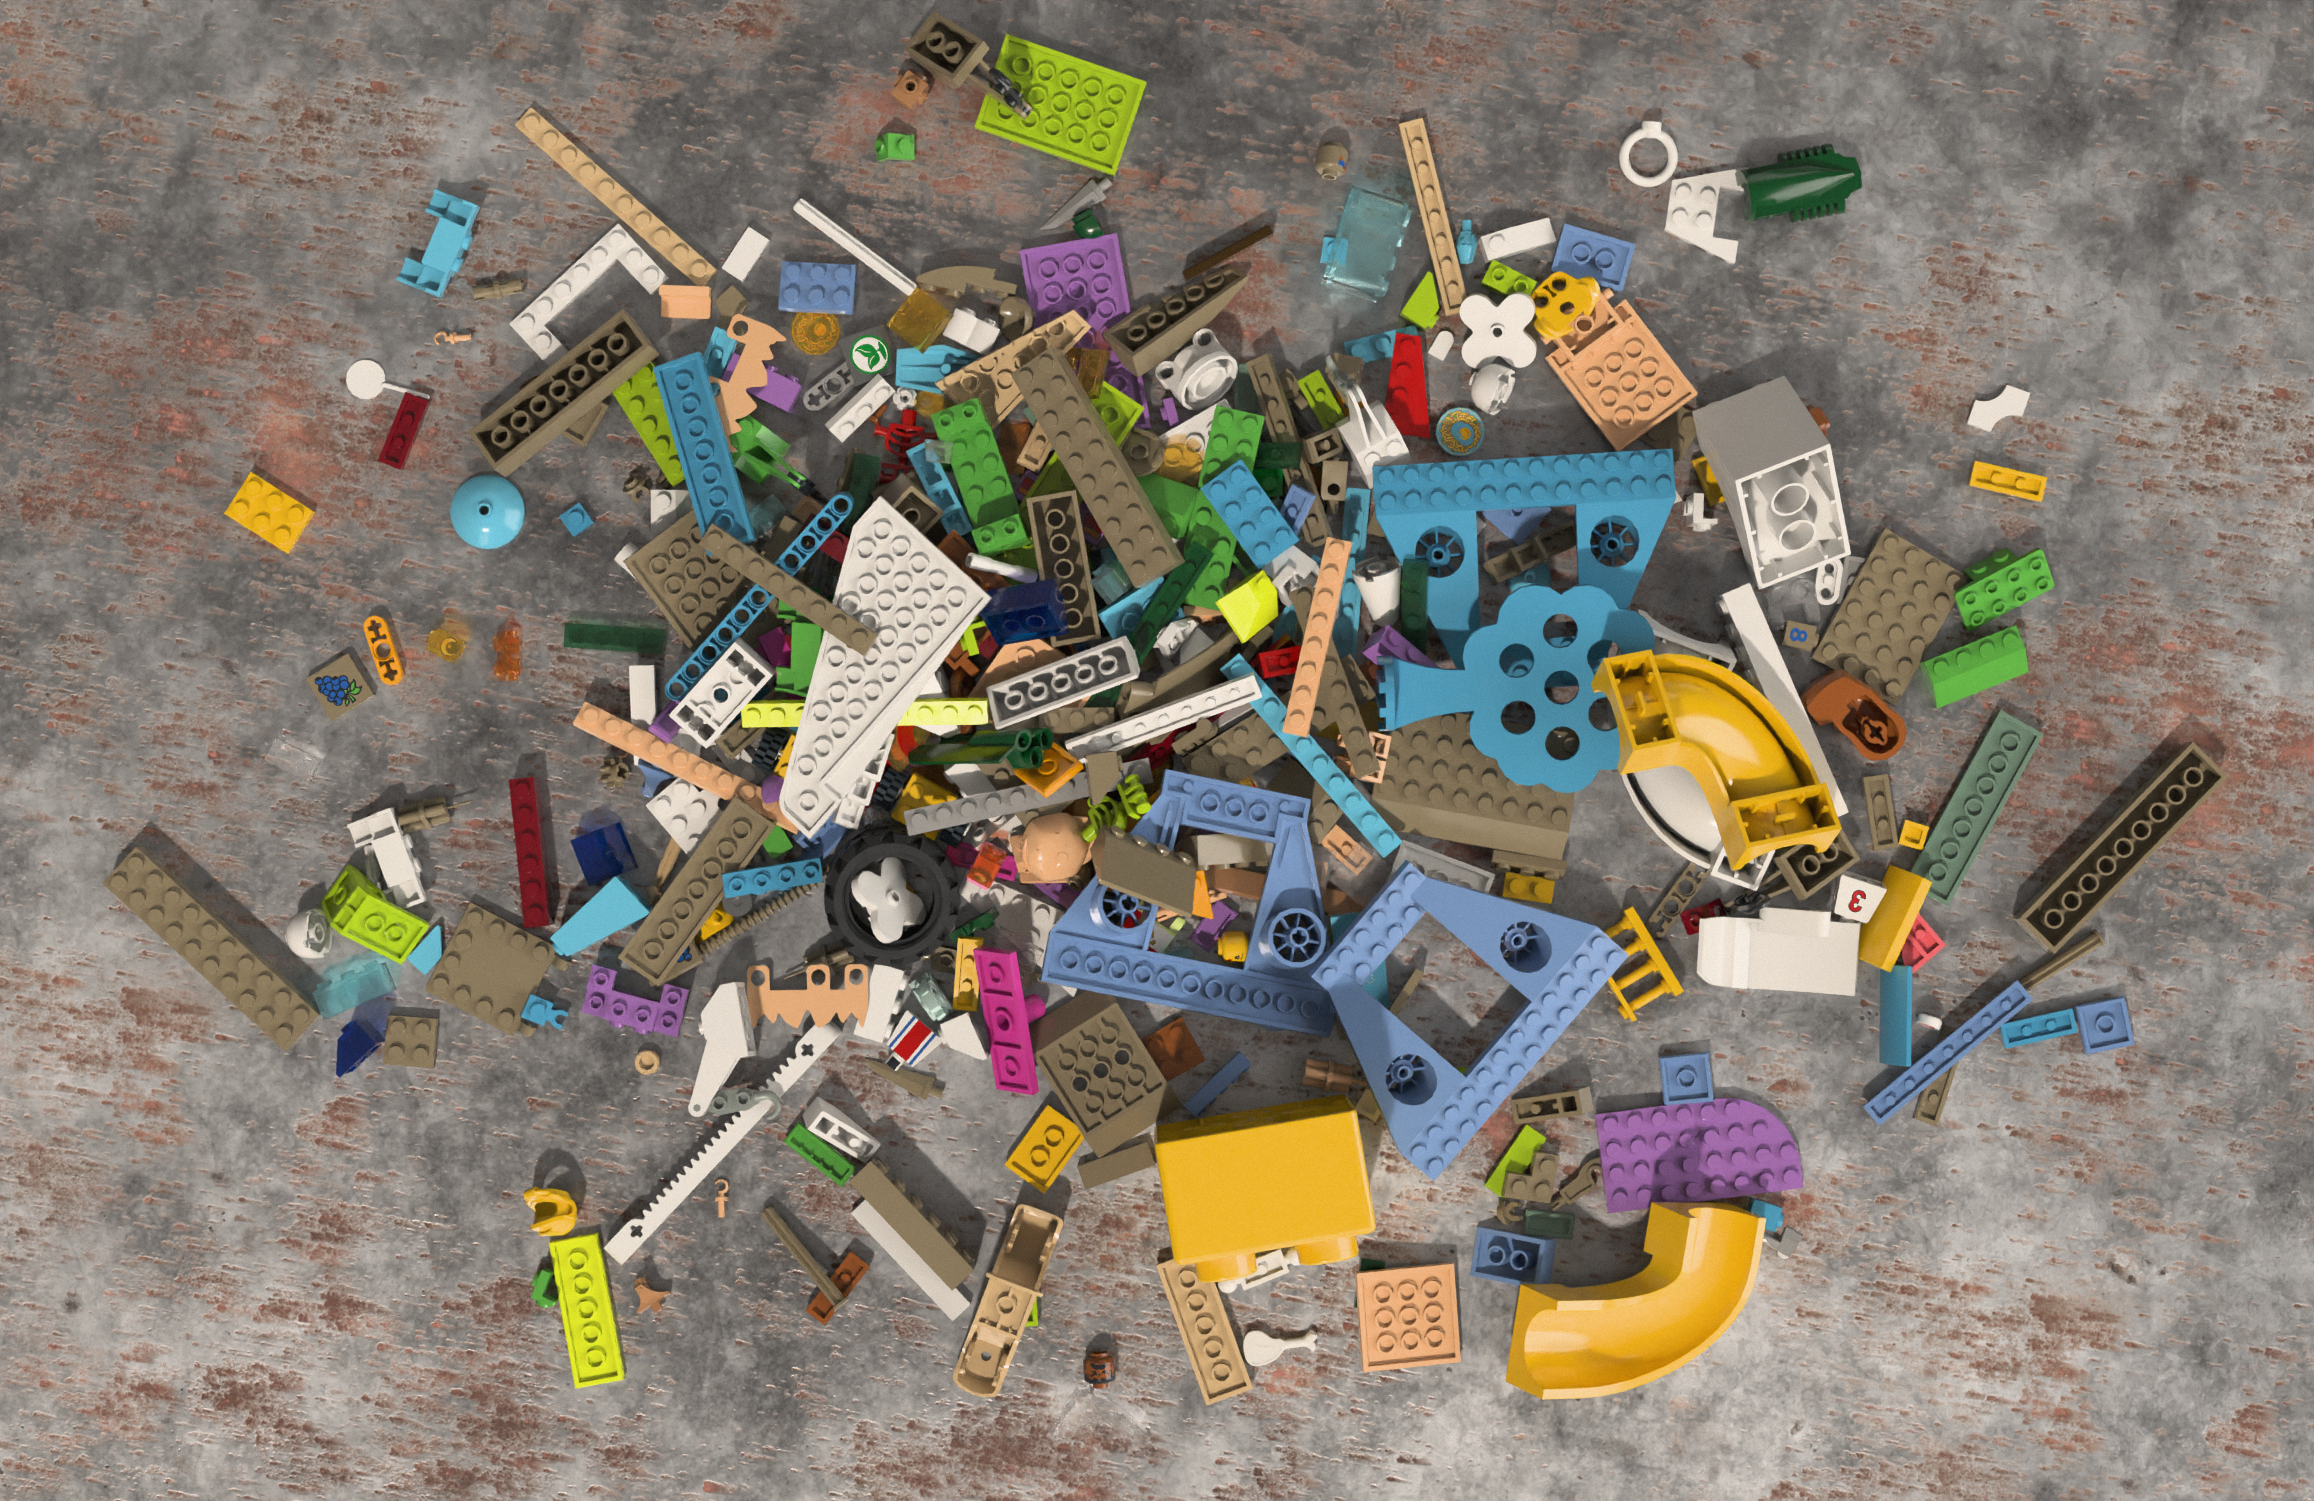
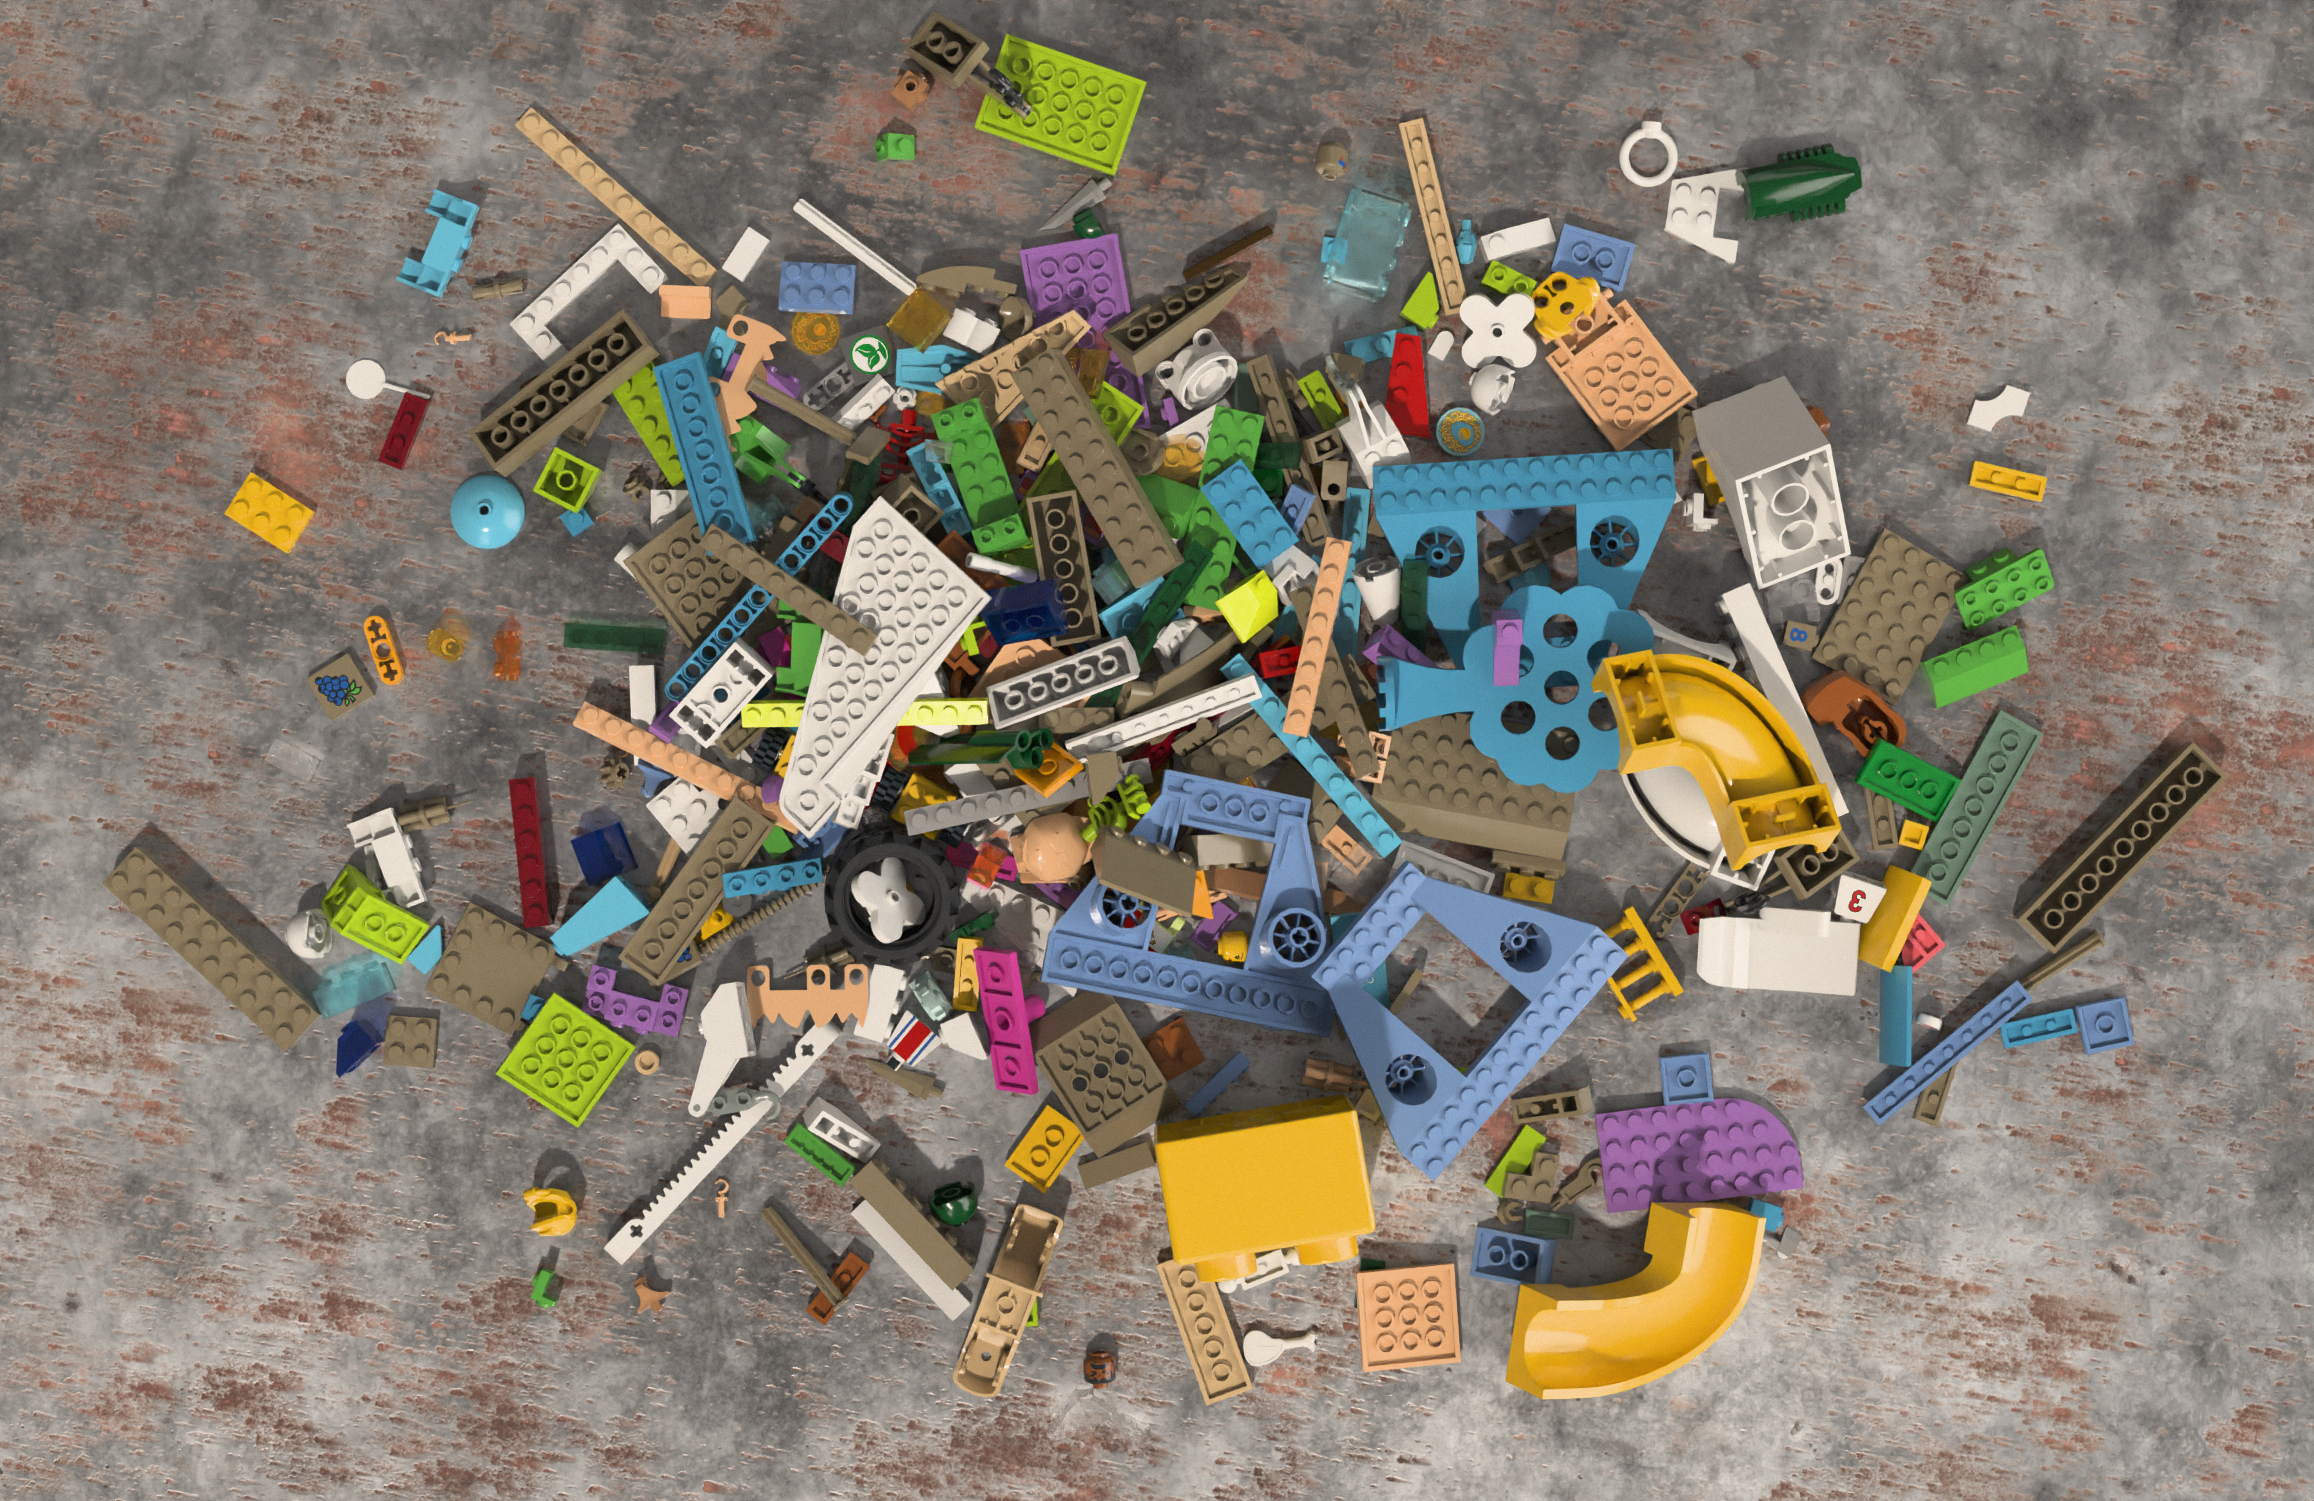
neon yellow tile [549,1232,625,1389] -> none
none -> lime plate [496,991,636,1128]
none -> lime slope [533,447,604,514]
none -> dark tan axle [744,373,859,446]
none -> dark tan tile [846,426,891,465]
none -> dark green cylinder [927,1181,978,1227]
none -> medium lavender arch [1492,609,1523,686]
none -> green tile [1854,737,1961,823]

